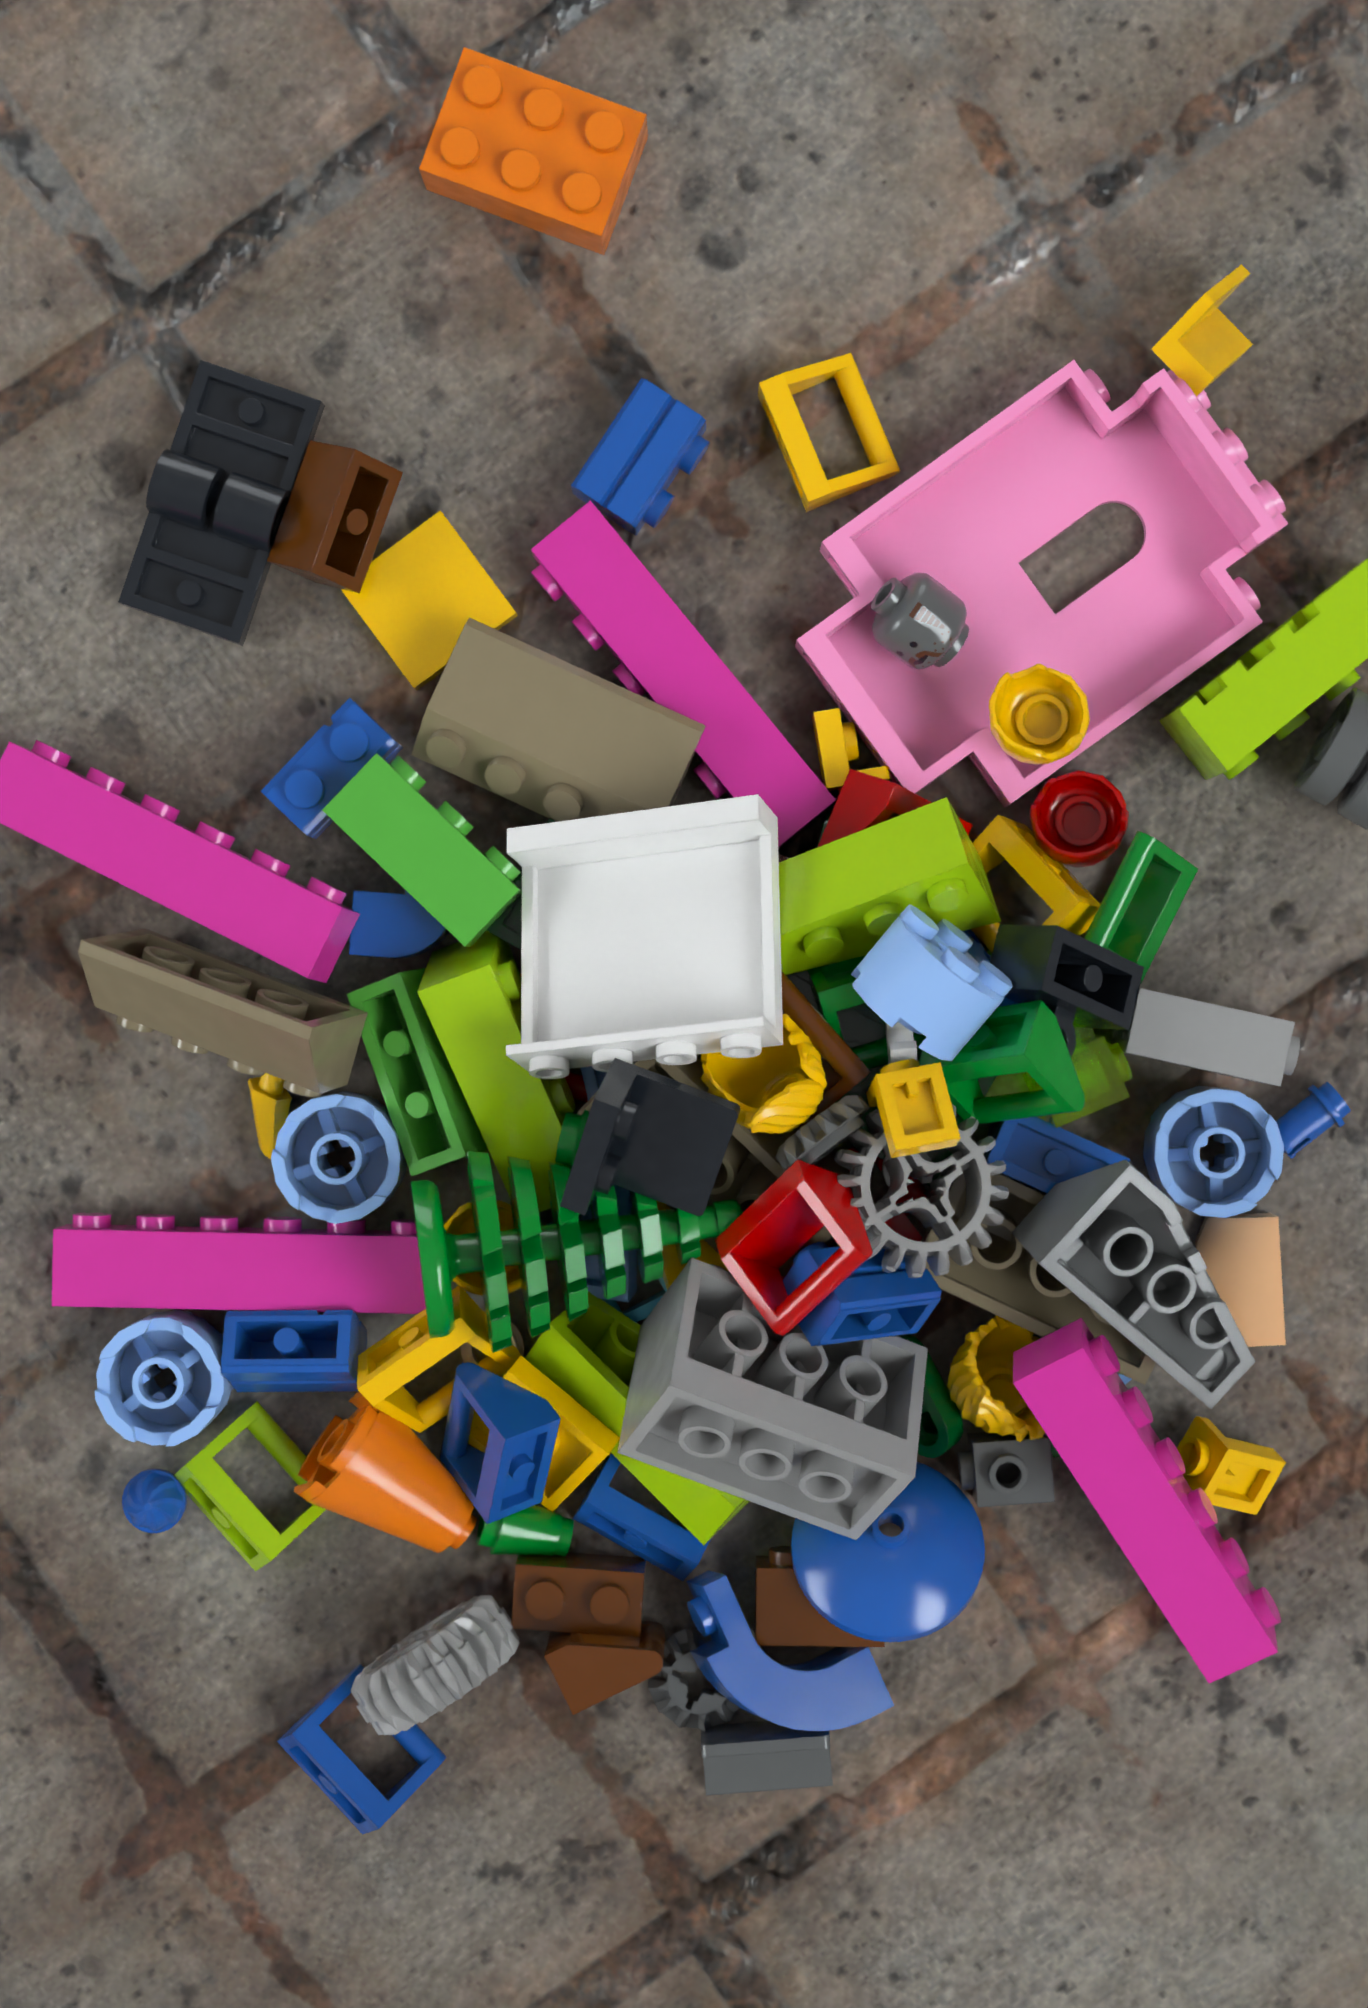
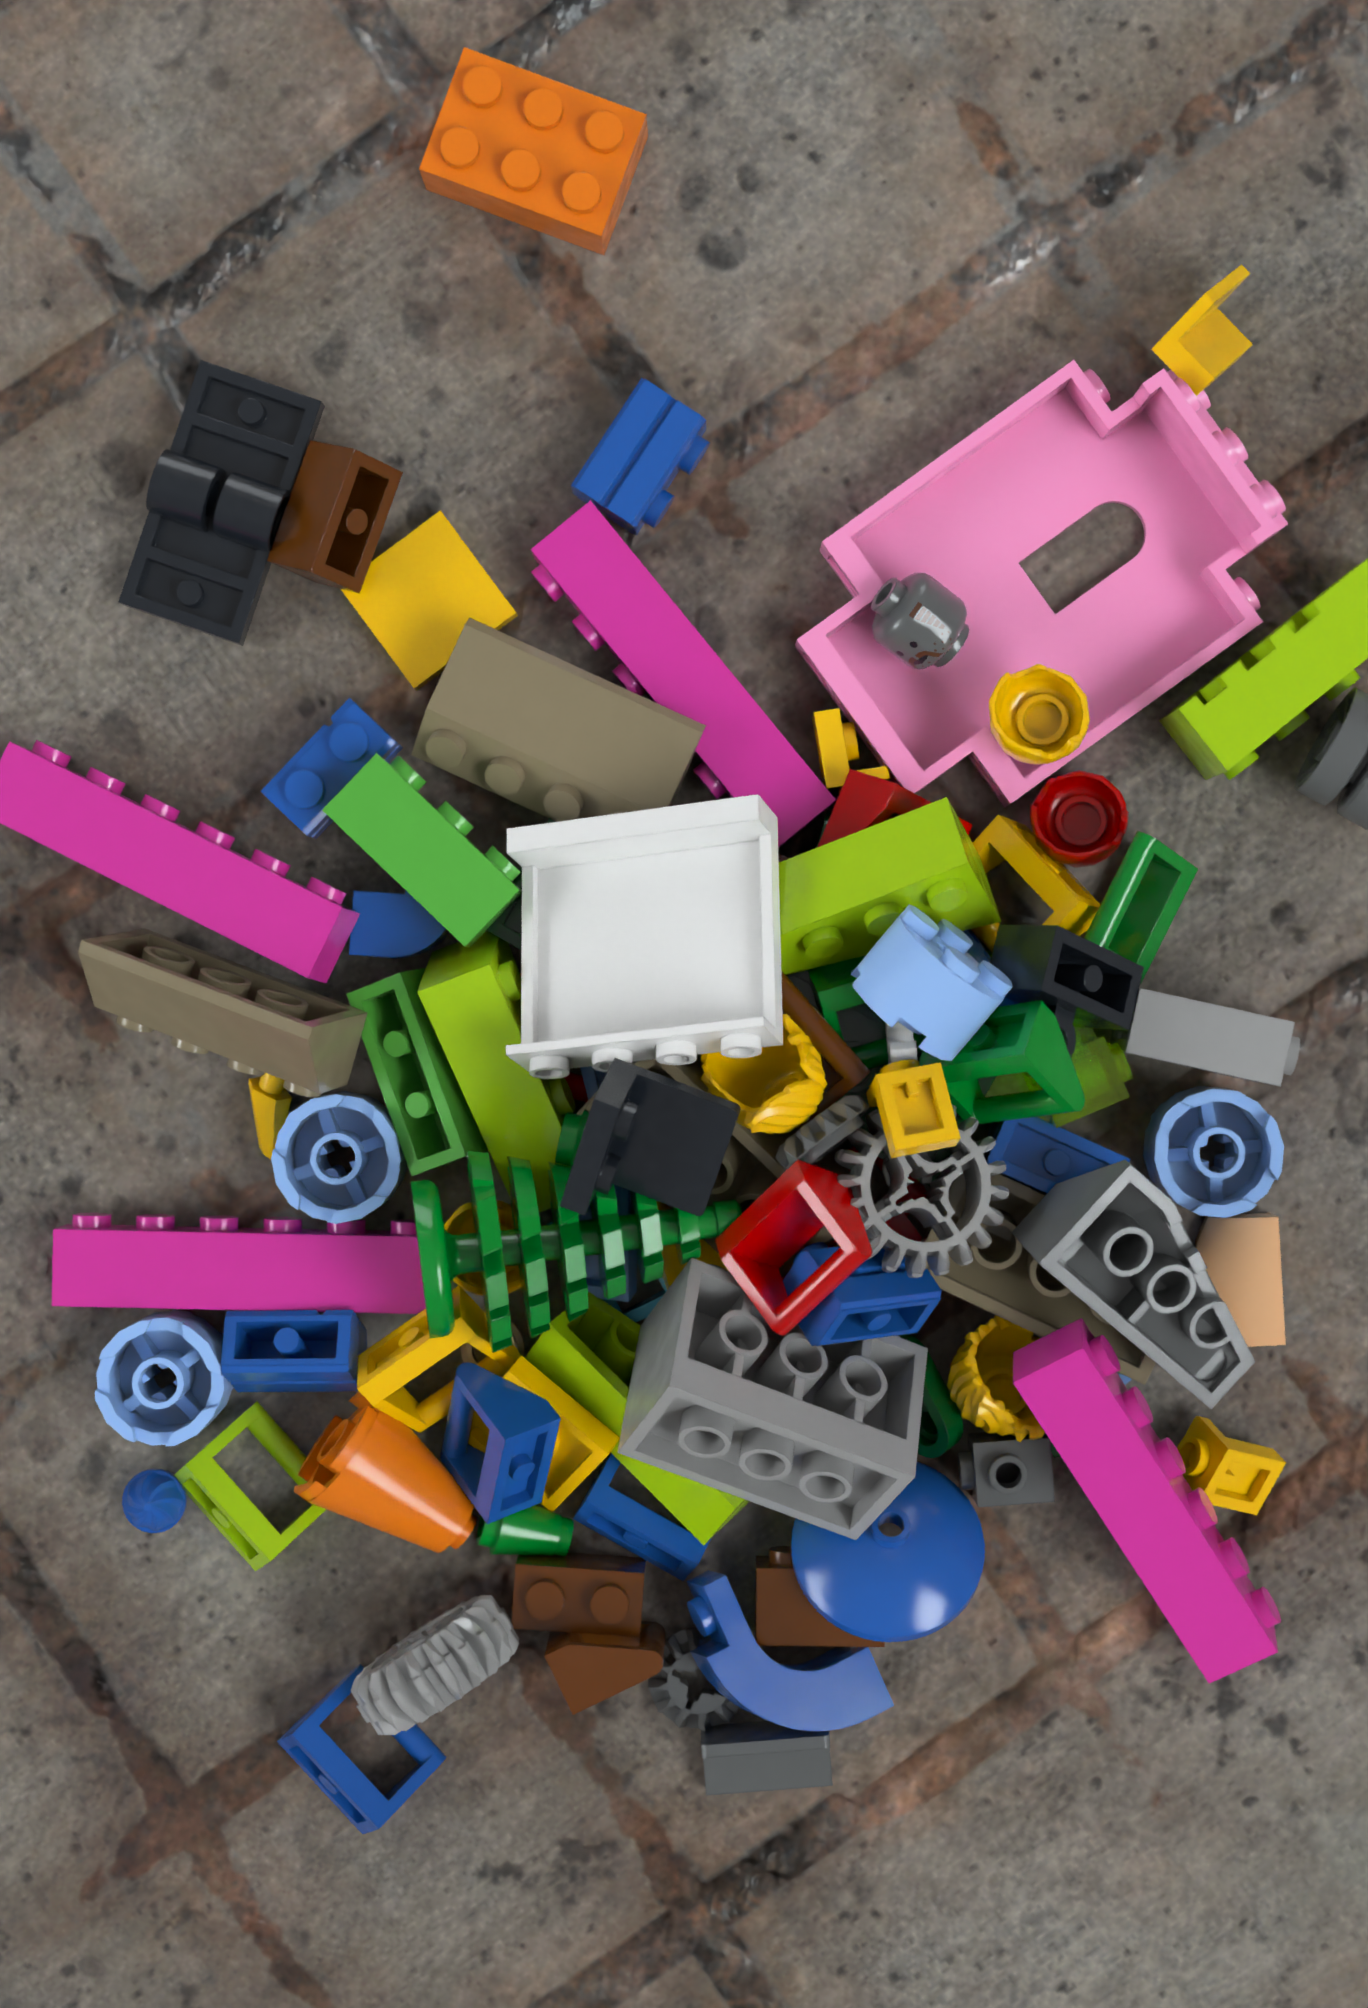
yellow tile [758,353,900,512] -> none
blue pin [1276,1082,1351,1160] -> none

